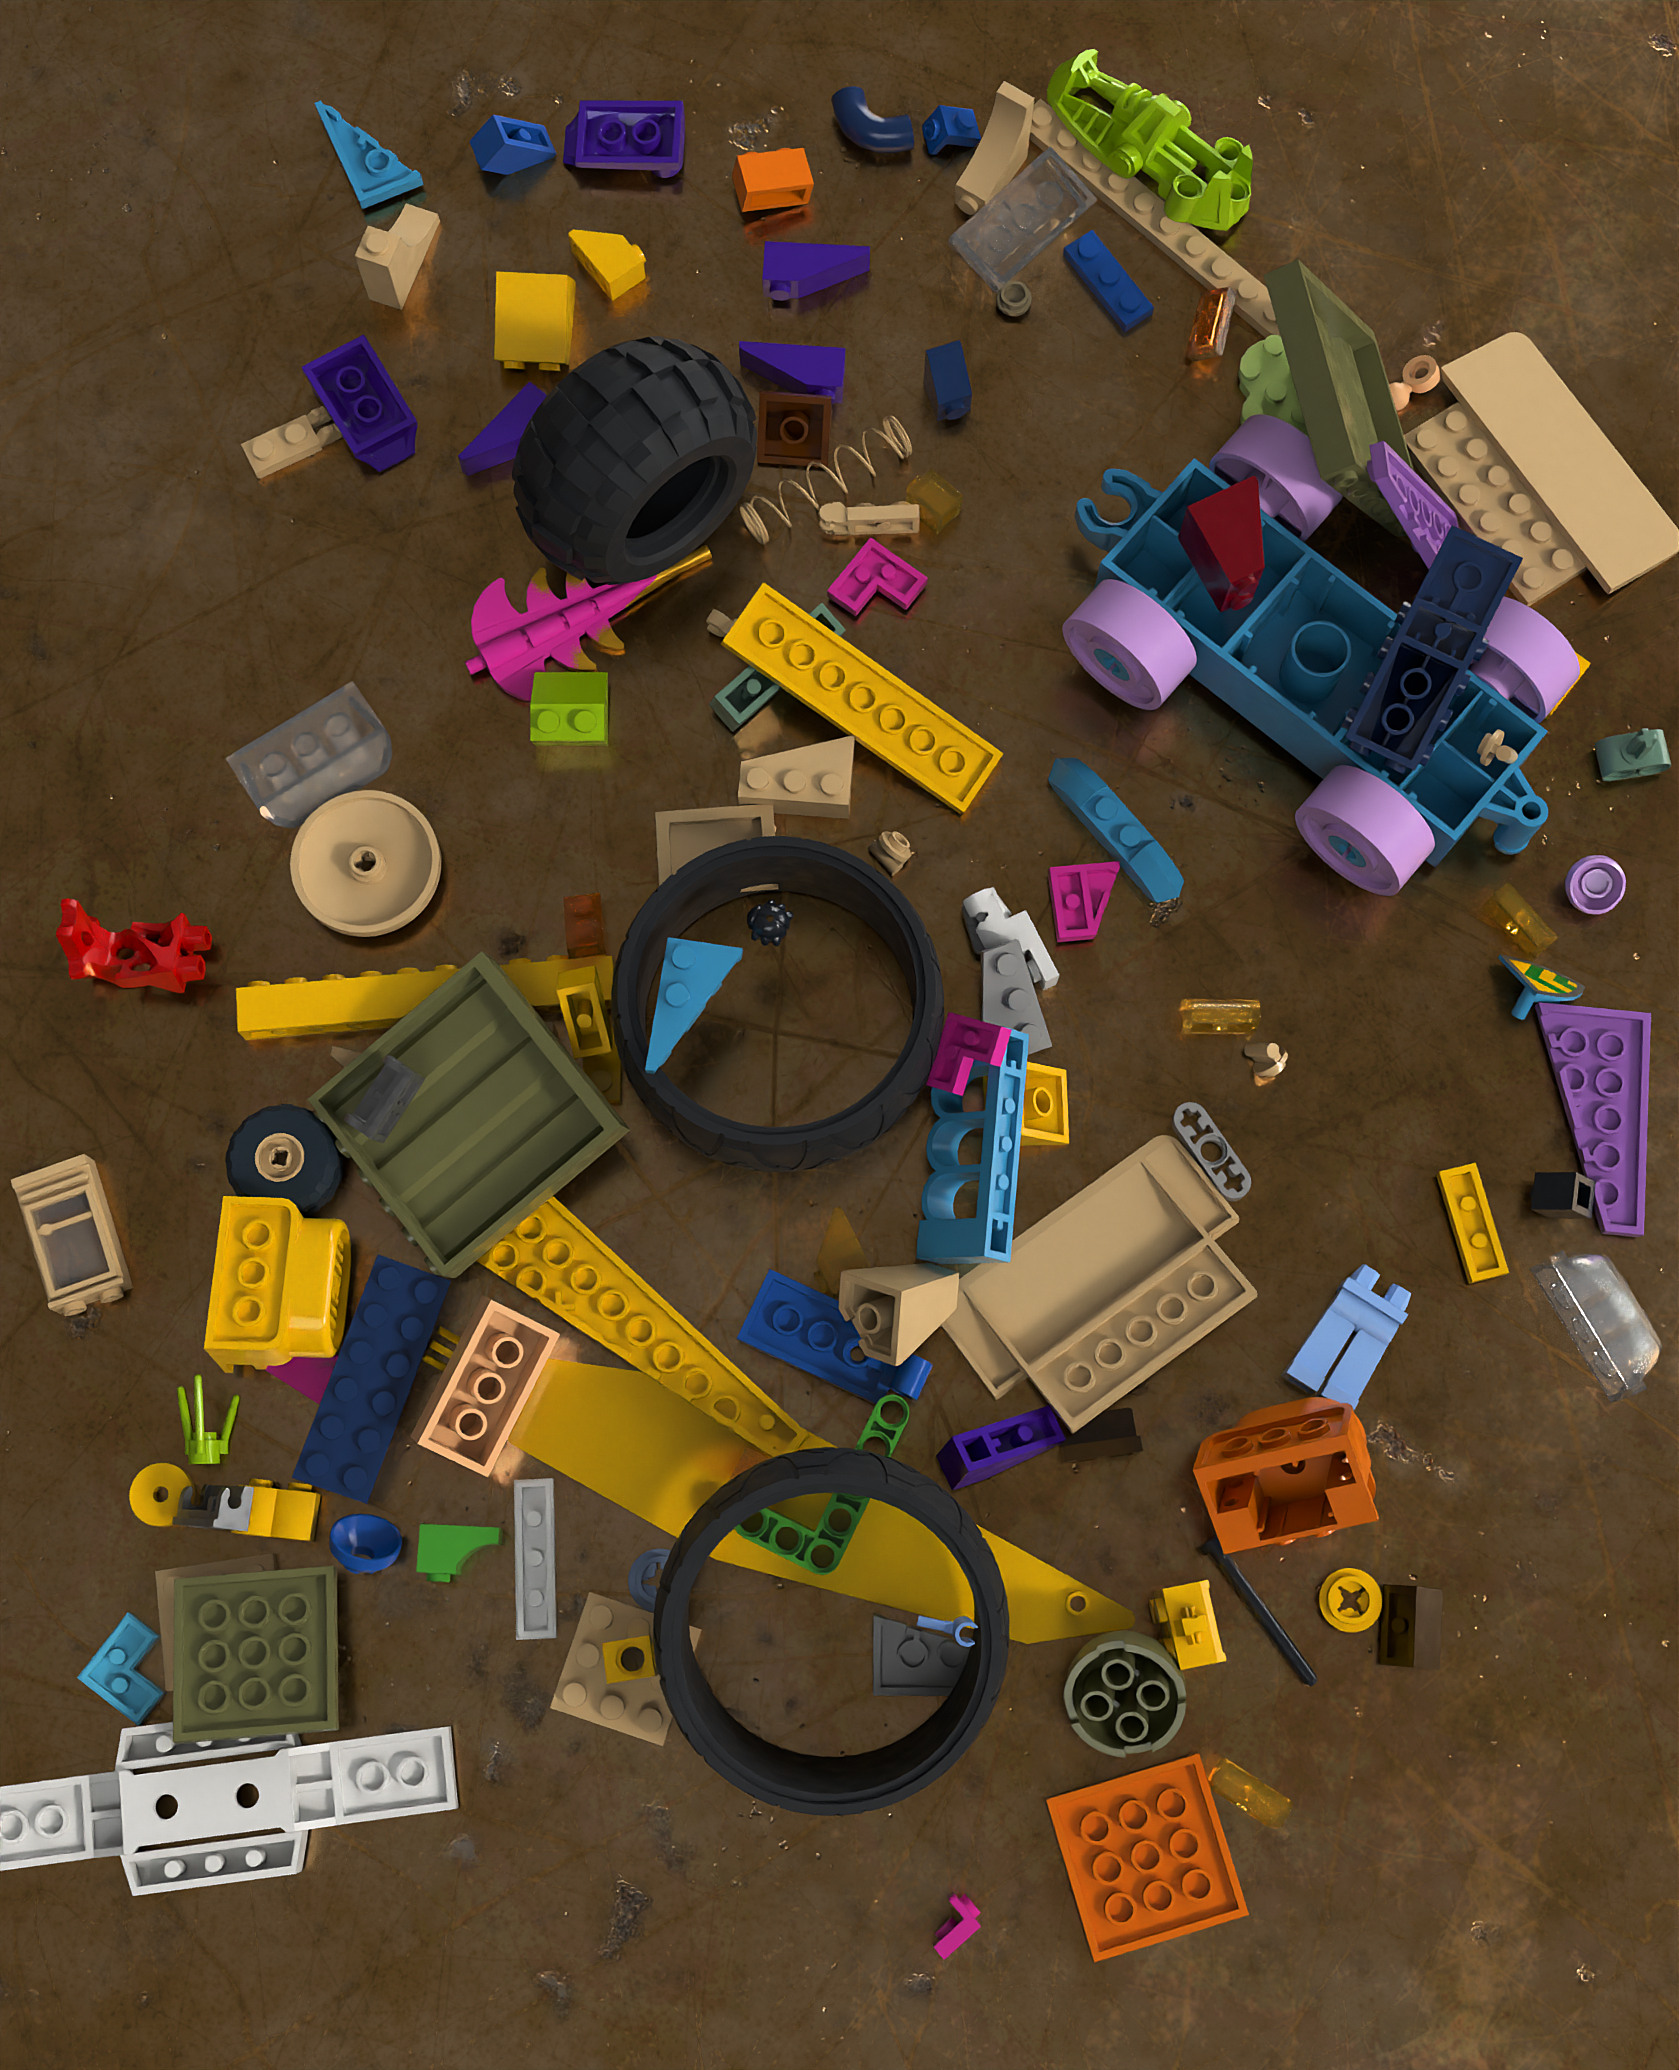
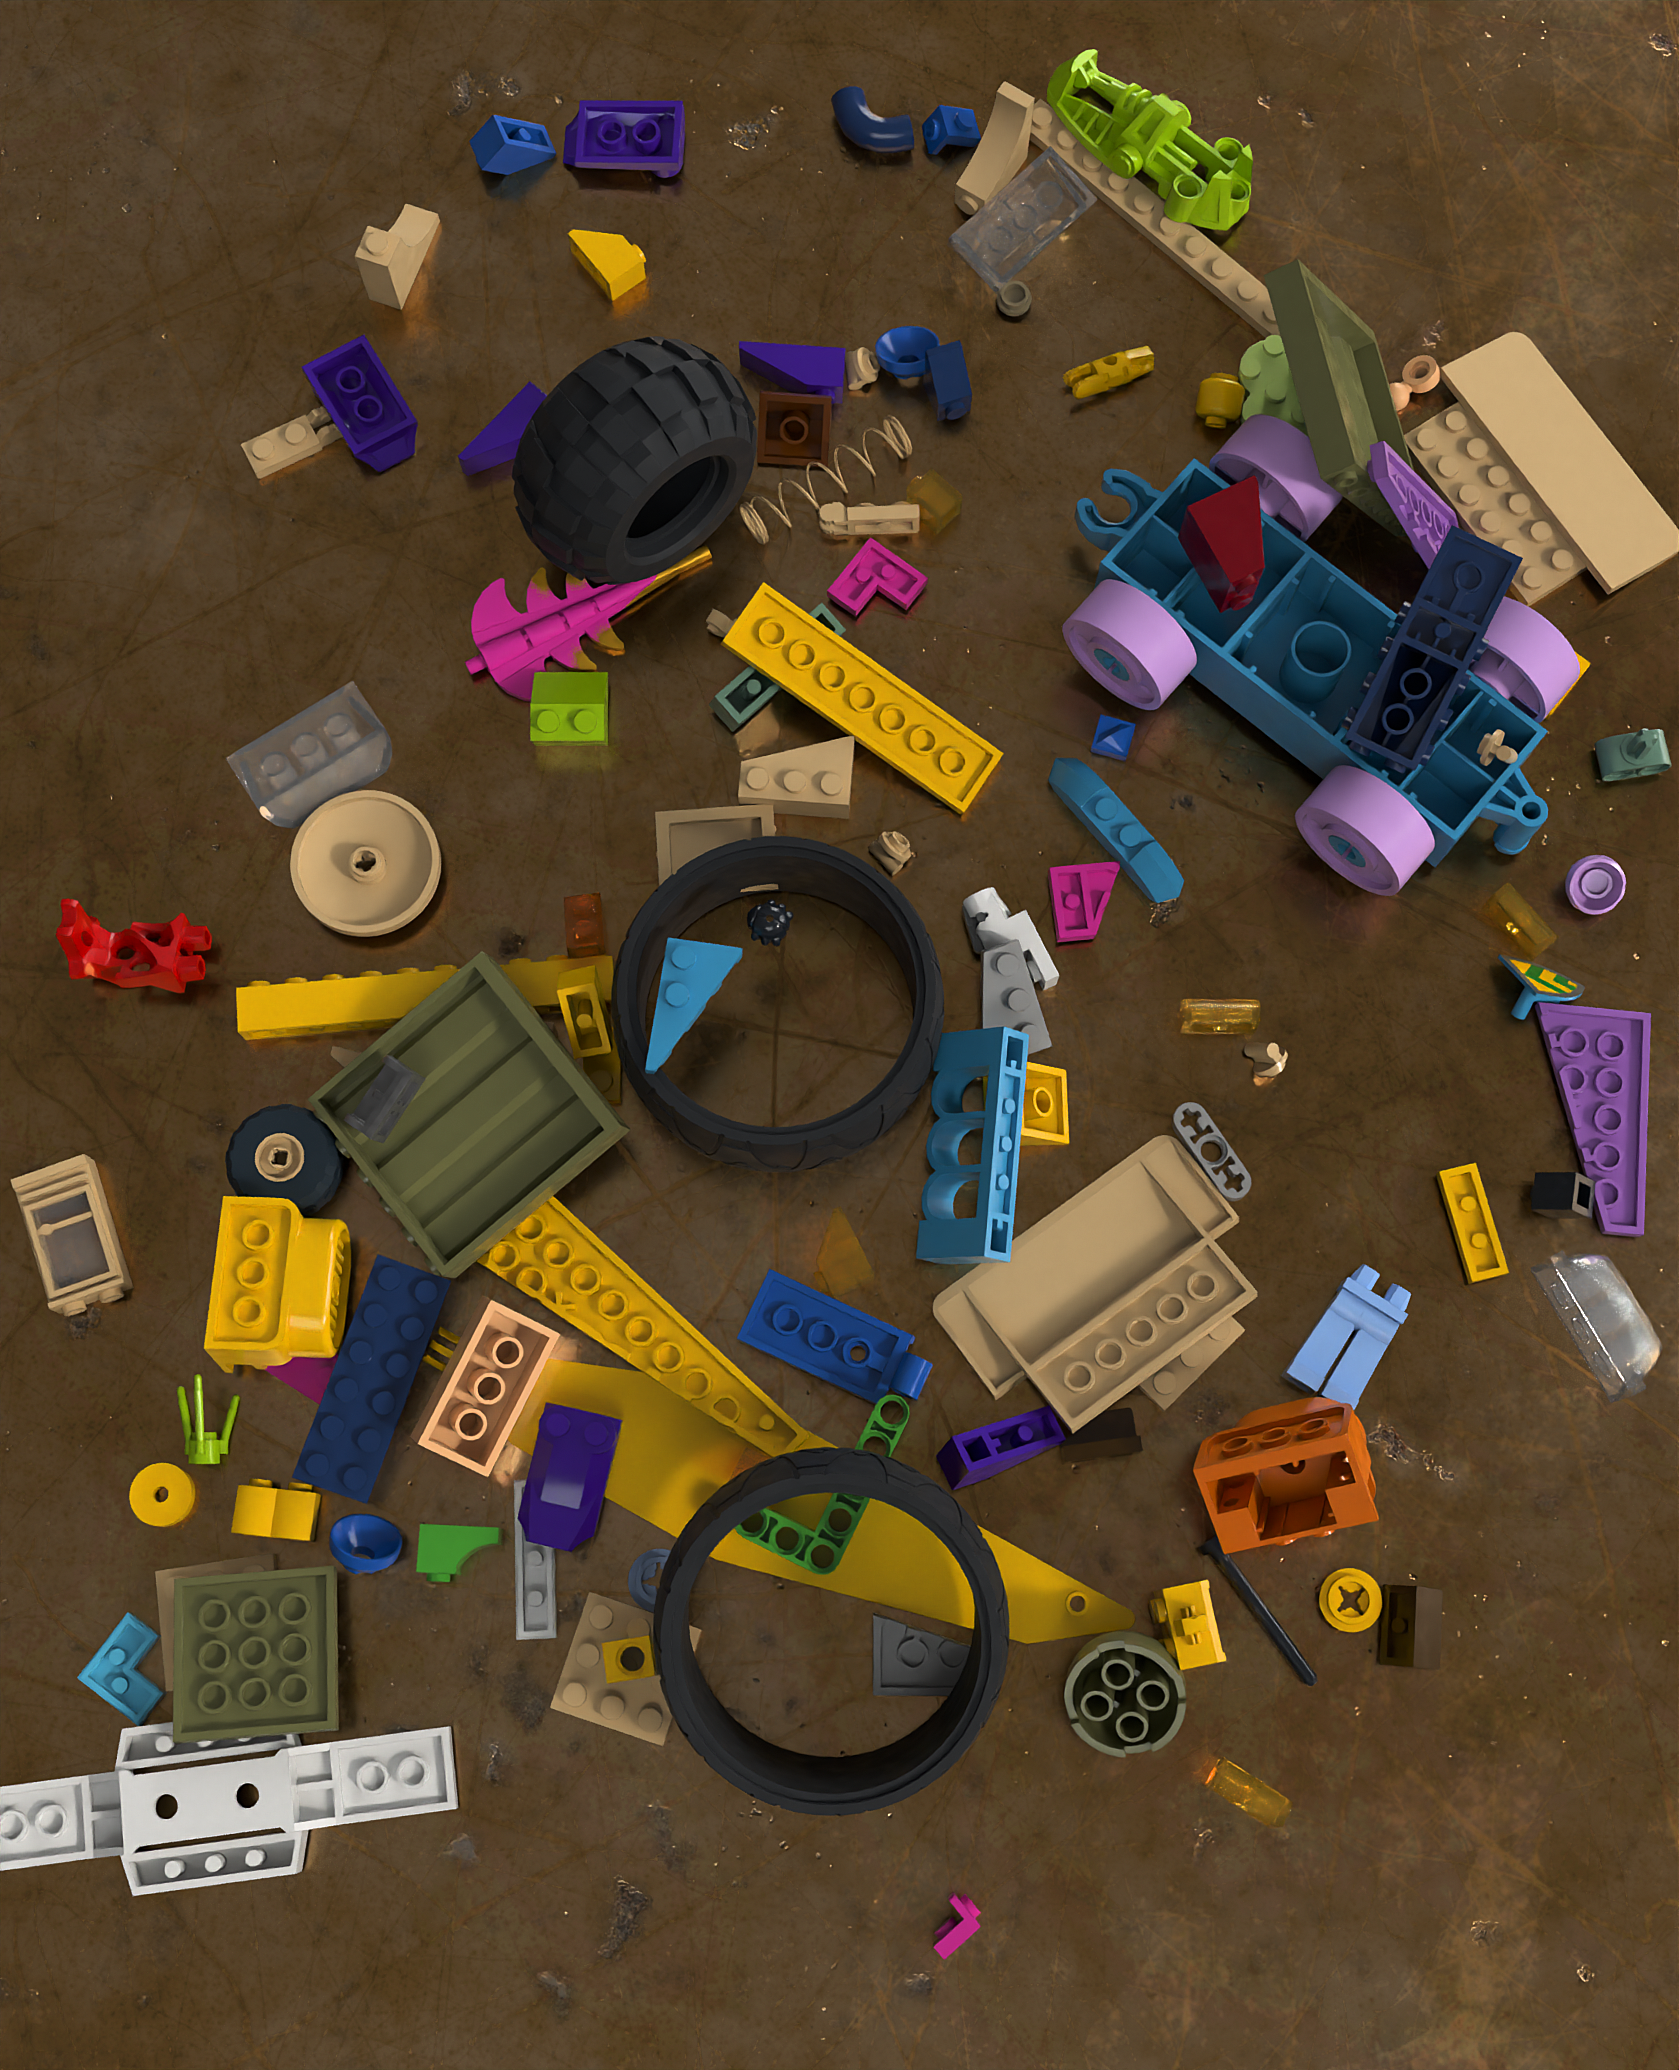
flat silver hinge [172,1484,254,1531] -> none
dark azure wing [314,101,424,209] -> none
yellow slope [494,271,576,371] -> none
orange brick [732,148,814,212] -> none
dark purple slope [762,241,870,301] -> none
tan slope [838,1263,959,1366] -> none
medium blue hand [917,1615,978,1647] -> none
dark pink plate [926,1012,1012,1096] -> none
orange plate [1045,1753,1249,1963] -> none
blue plate [1063,230,1154,332] -> none
clear orange plate [1186,286,1237,362] -> none
none -> dark purple slope [517,1402,623,1552]
none -> tan plate [845,347,880,390]
none -> blue piece [875,326,940,380]
none -> yellow hinge [1062,346,1154,400]
none -> blue tile [1090,714,1136,761]
none -> tan plate [1138,1316,1245,1412]
none -> yellow head [1195,373,1245,429]

